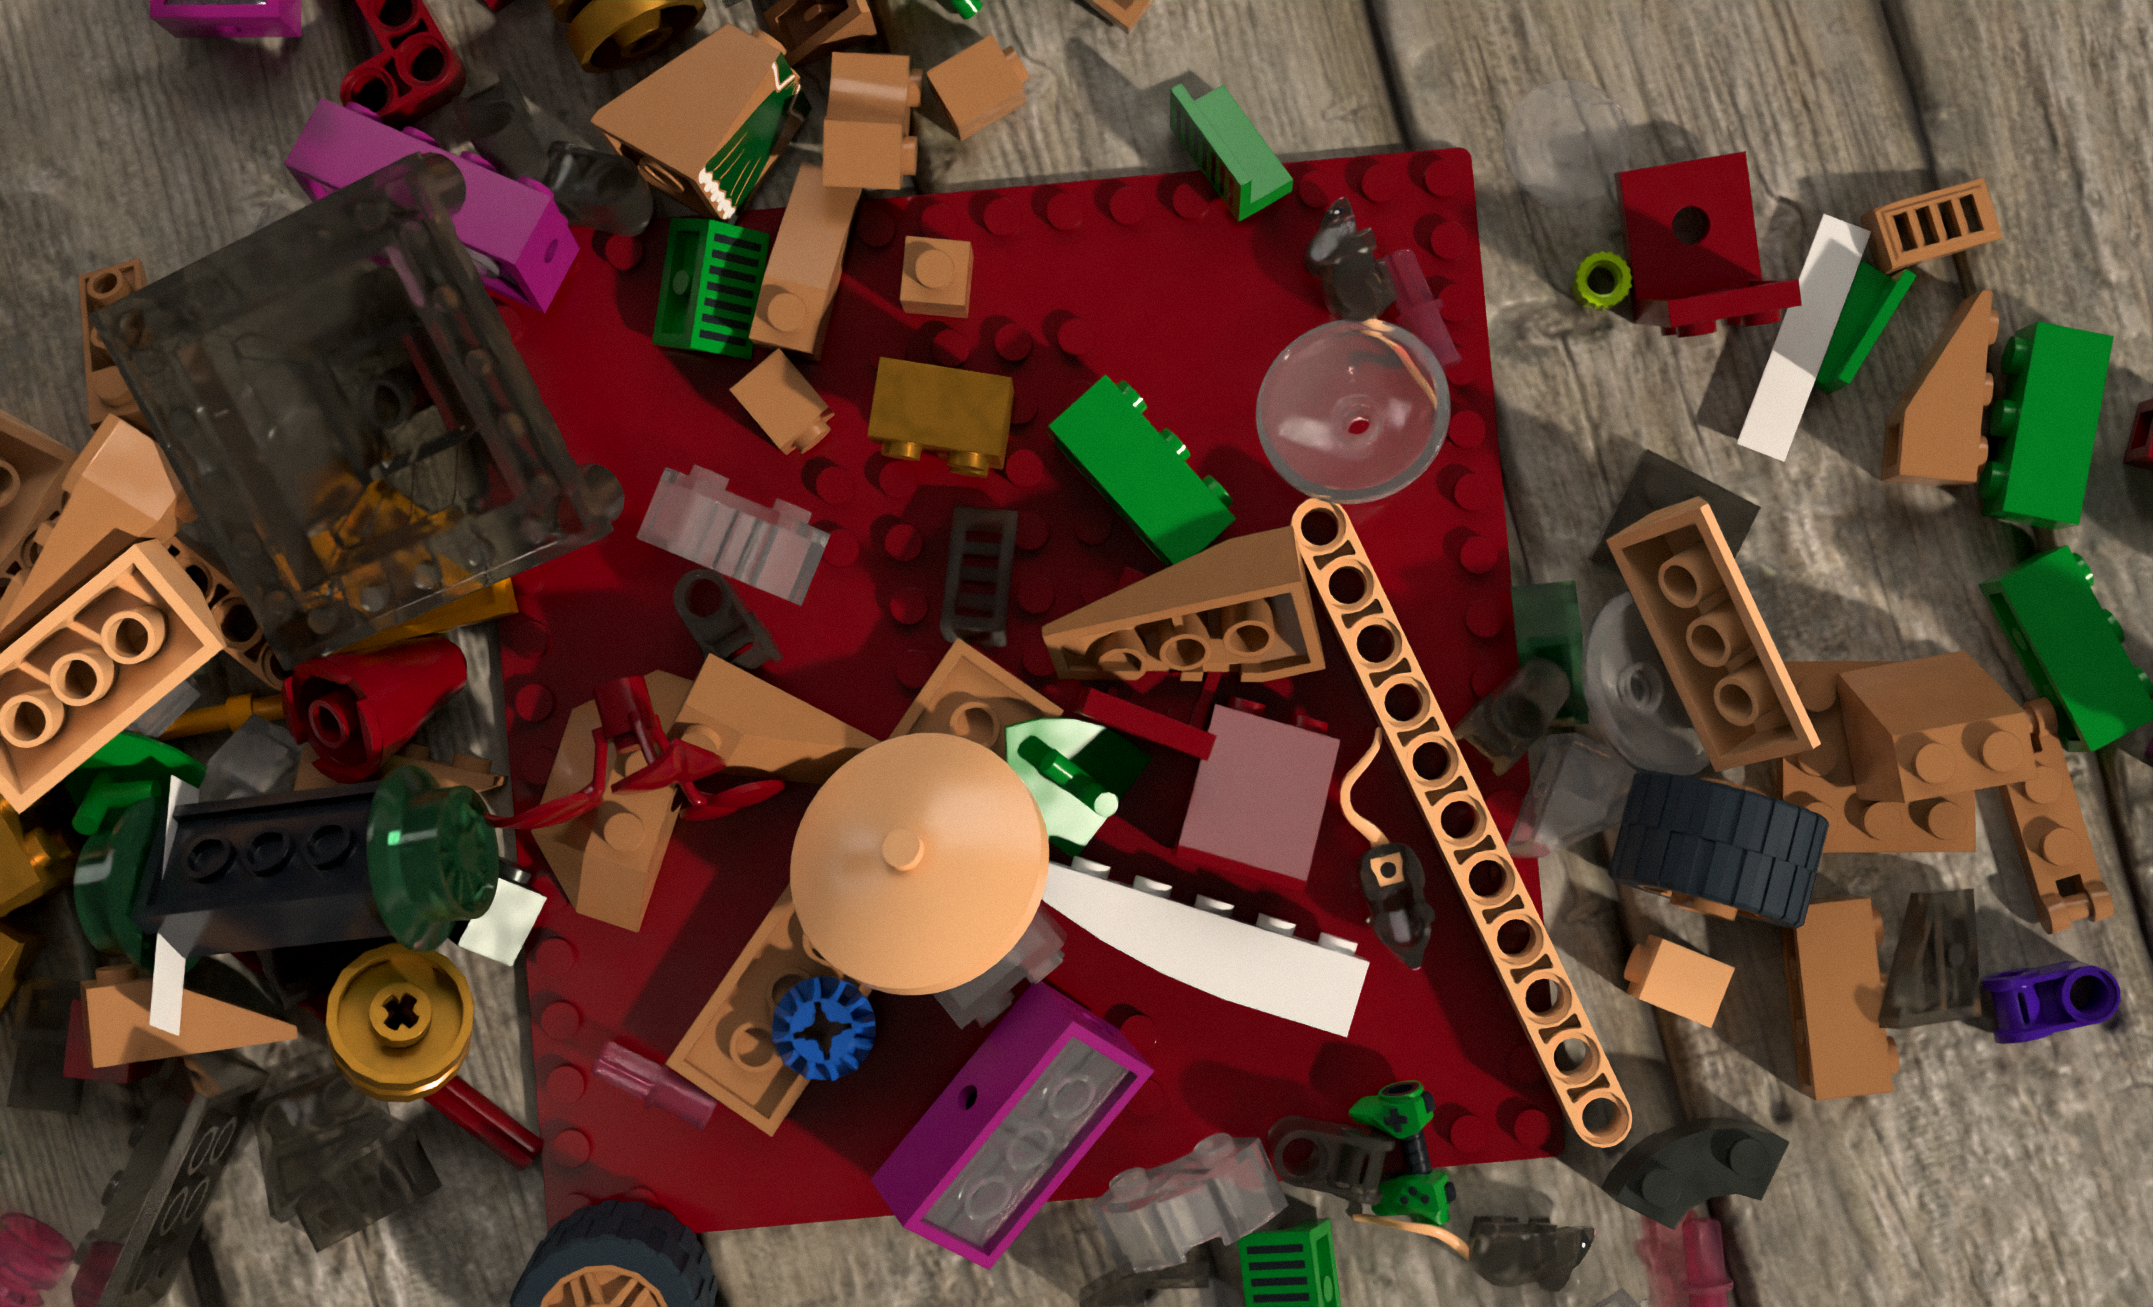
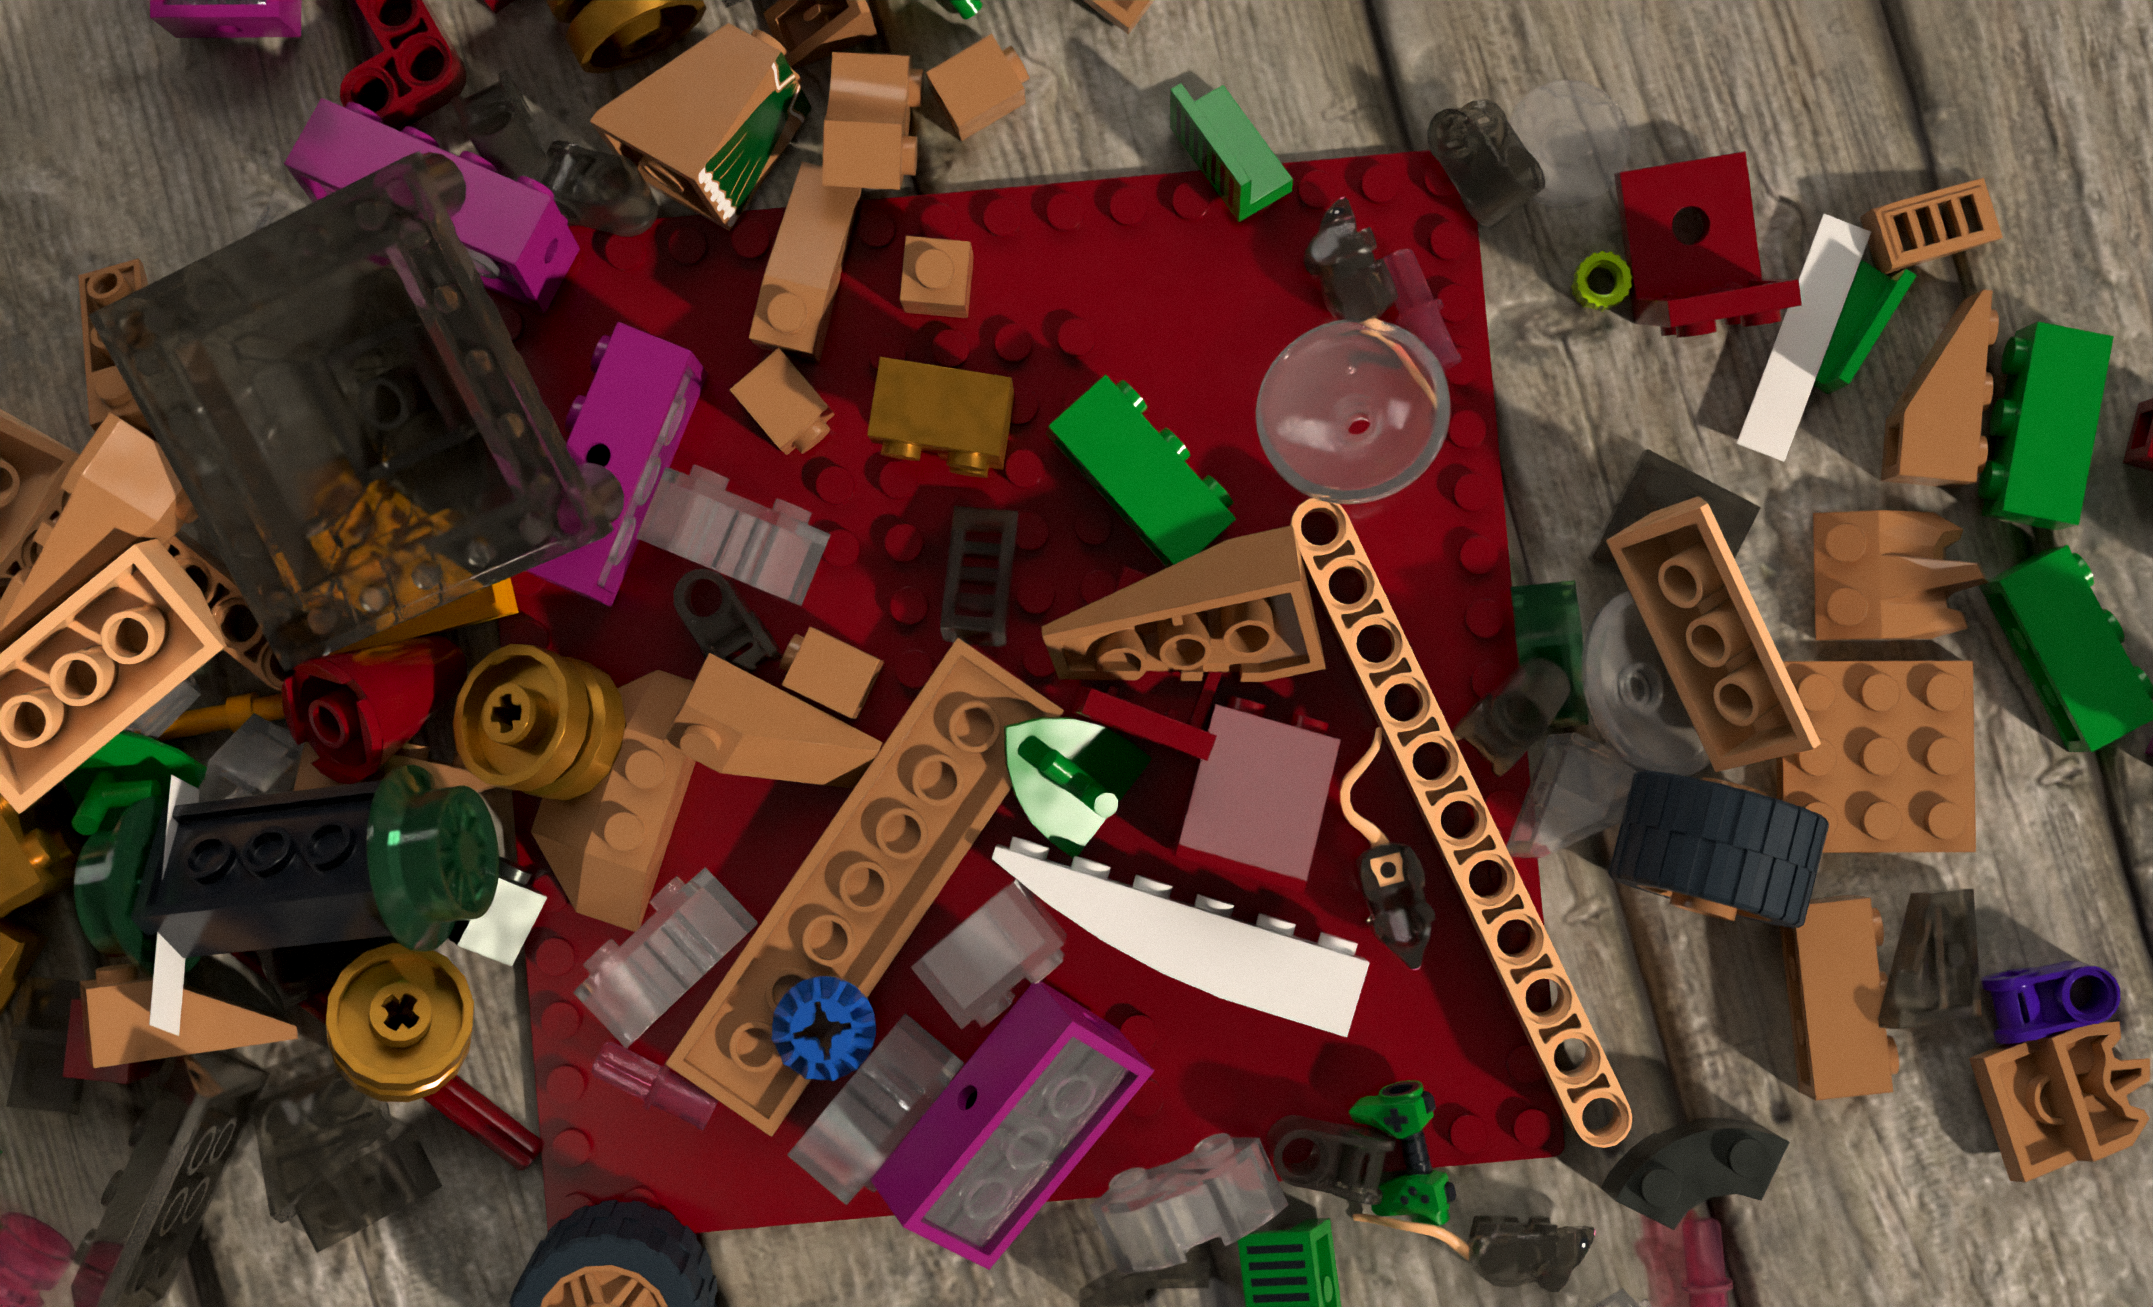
dark red plant [483,676,787,829] -> none
green panel [652,218,770,360] -> none
light nougat dish [790,733,1049,995] -> none
light nougat brick [1624,934,1735,1028] -> none
medium nougat slope [1835,650,2039,803] -> none
medium nougat plate [1998,697,2114,935] -> none
none -> pearl gold wheel [453,644,626,800]
none -> magenta brick [514,322,709,607]
none -> clear brick [573,867,758,1049]
none -> medium nougat brick [779,627,885,719]
none -> clear brick [787,1013,964,1205]
none -> clear smoke piece [1427,99,1546,227]
none -> medium nougat plate [1813,510,1989,641]
none -> medium nougat plate [1969,1021,2150,1182]

